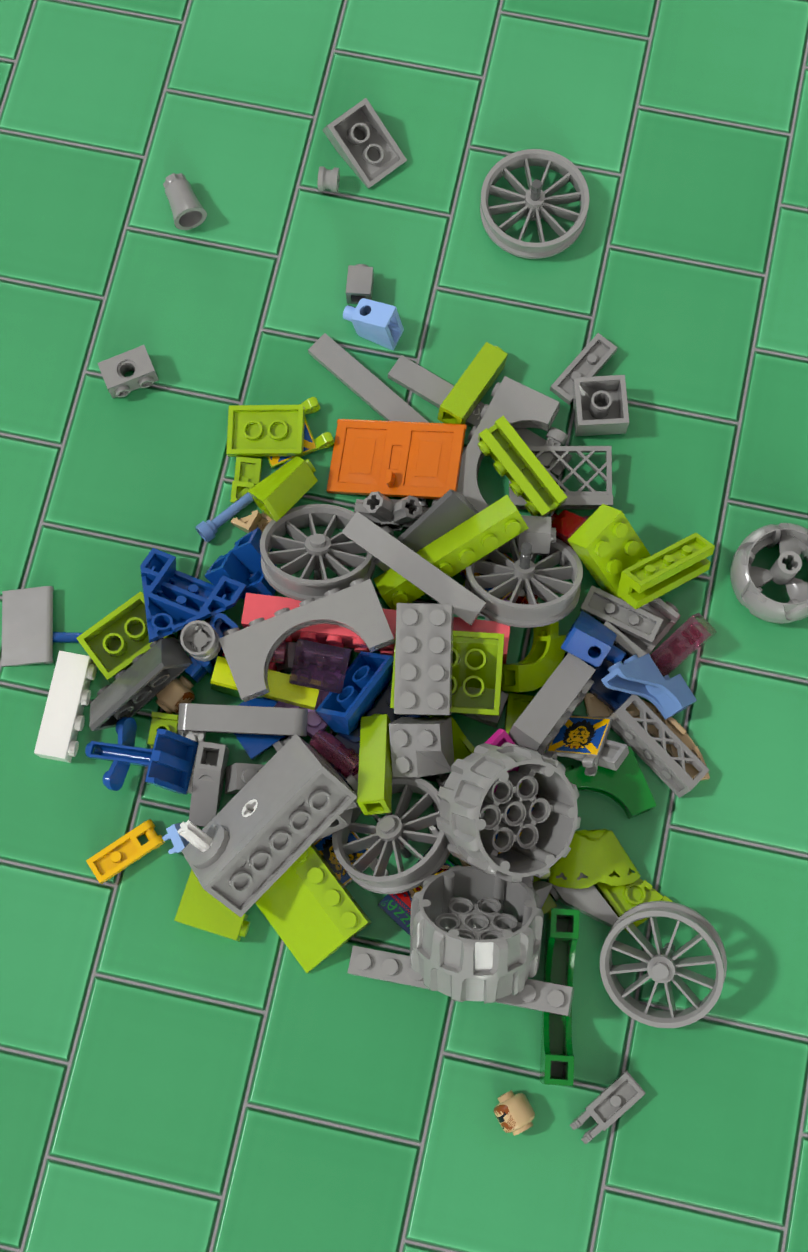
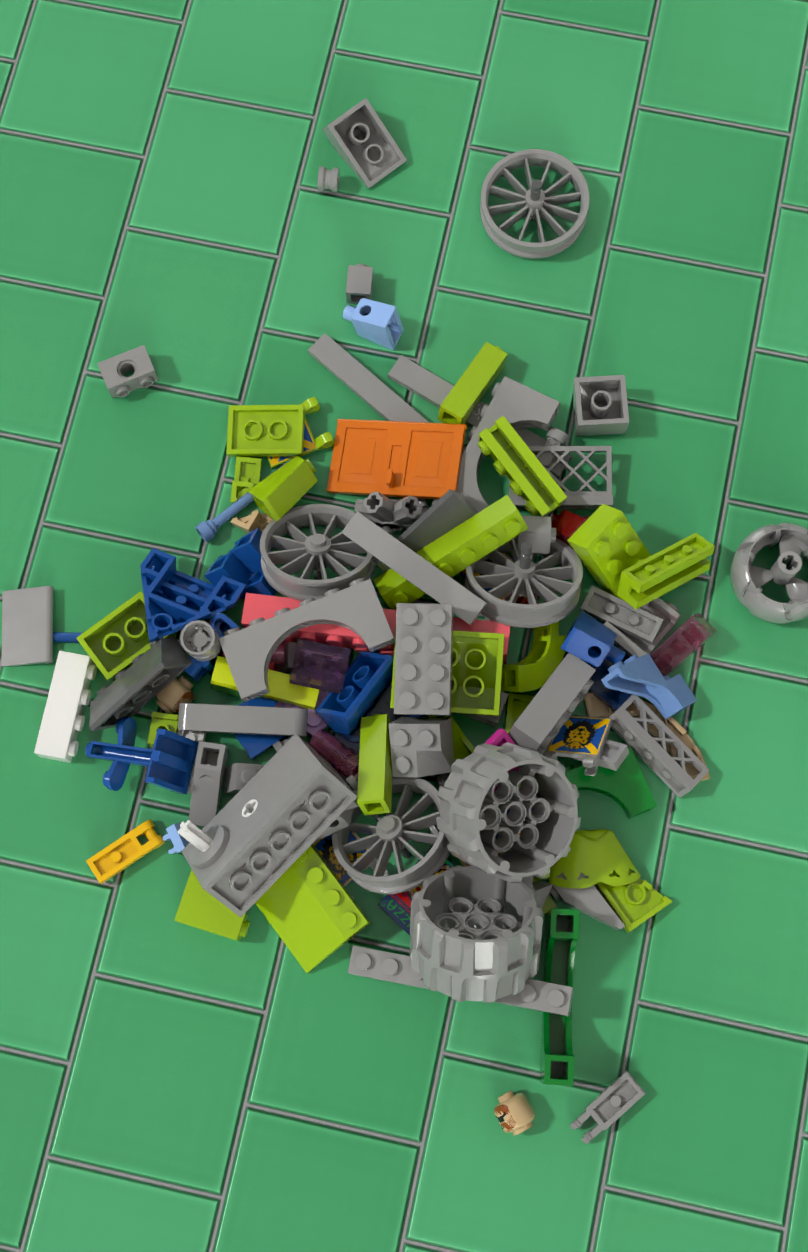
light grey plant [163,173,207,230] -> none
light grey plate [550,333,618,405] -> none
light grey wheel [600,901,727,1028] -> none

